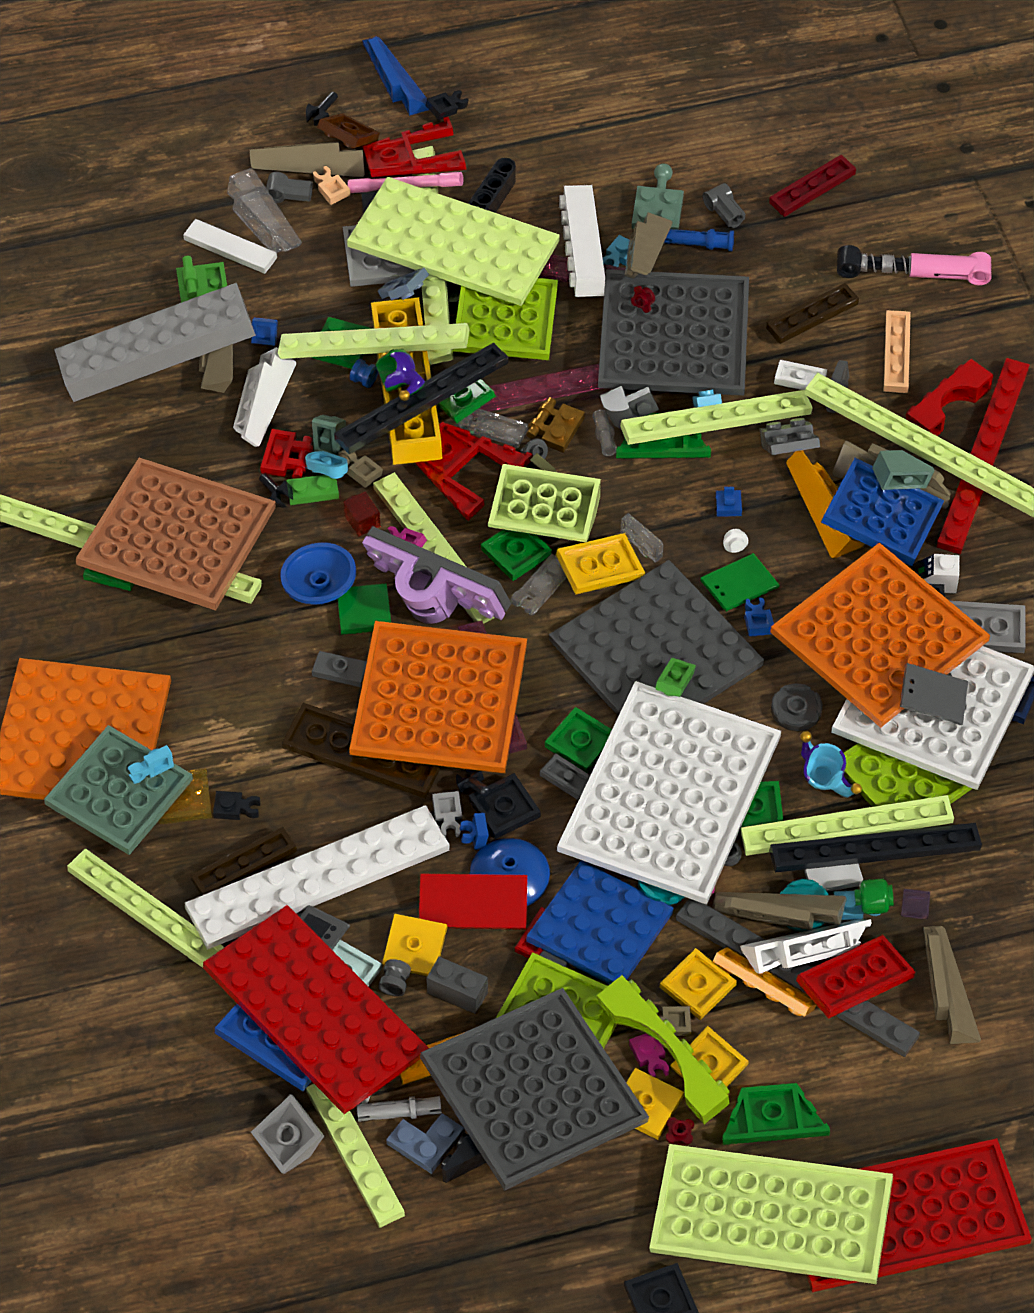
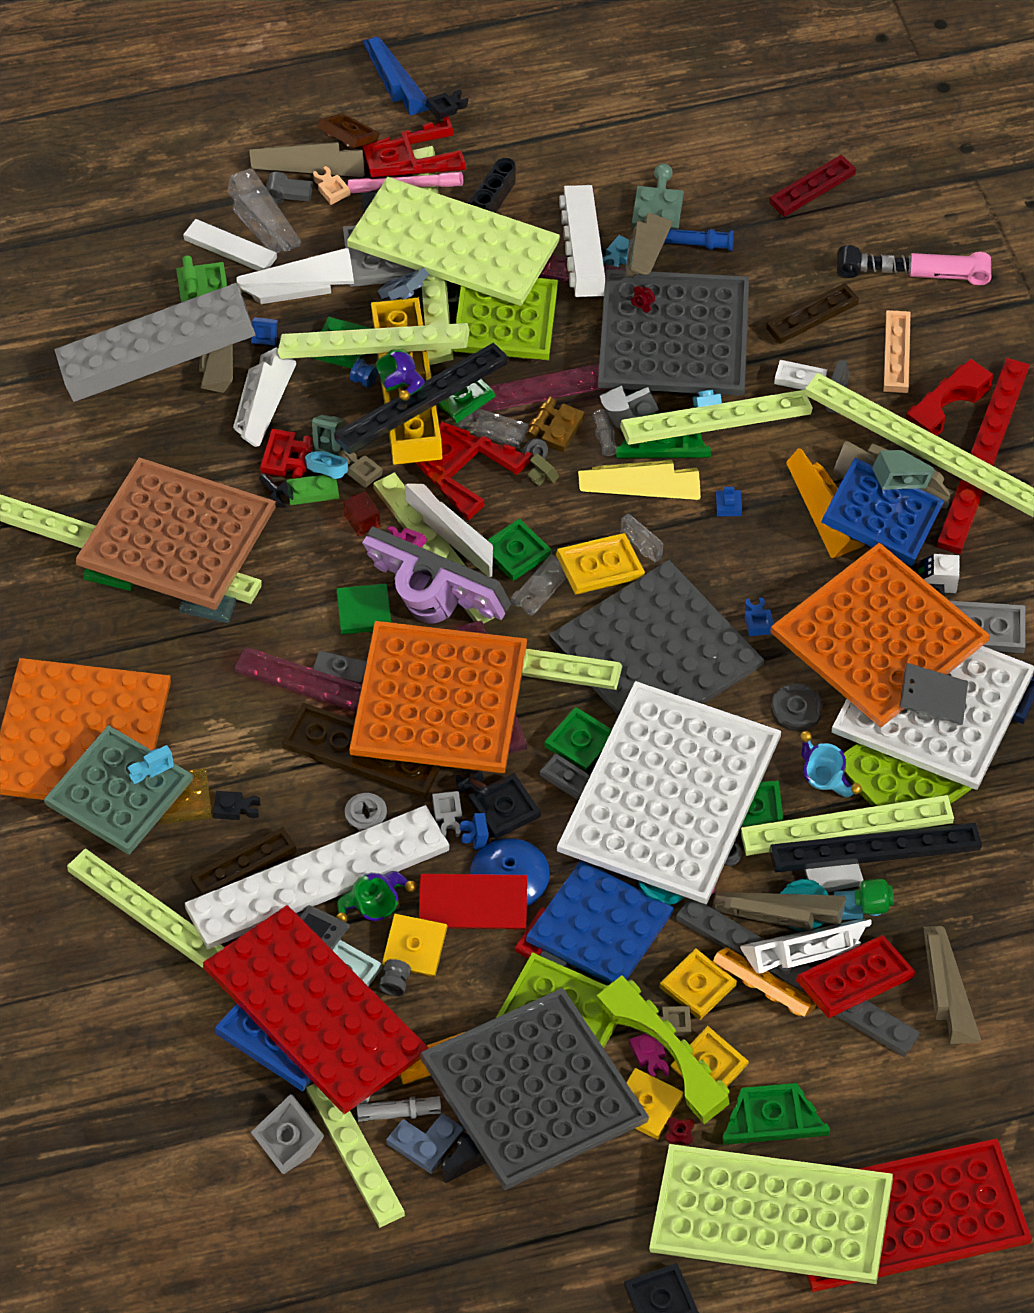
blue dish [280,543,356,604] -> none
black bar [306,92,338,126] -> none
dark grey brick [427,957,488,1014] -> none
yellowish green slope [488,464,601,542] -> none
bright green plate [655,658,696,697] -> none
green container [700,553,780,612] -> none
dark grey piece [702,183,746,228] -> none
white plate [723,529,748,553] -> none
dark grey plate [760,418,820,455] -> none
clear purple tile [901,889,930,919] -> none
none -> clear light blue tile [179,596,236,623]
none -> clear pink plate [235,647,362,712]
none -> white wedge [236,248,354,304]
none -> green piece [336,871,417,922]
none -> light grey gear [345,793,387,831]
none -> white wedge [405,484,493,577]
none -> yellowish green plate [522,649,622,690]
none -> light yellow wedge [578,460,701,500]

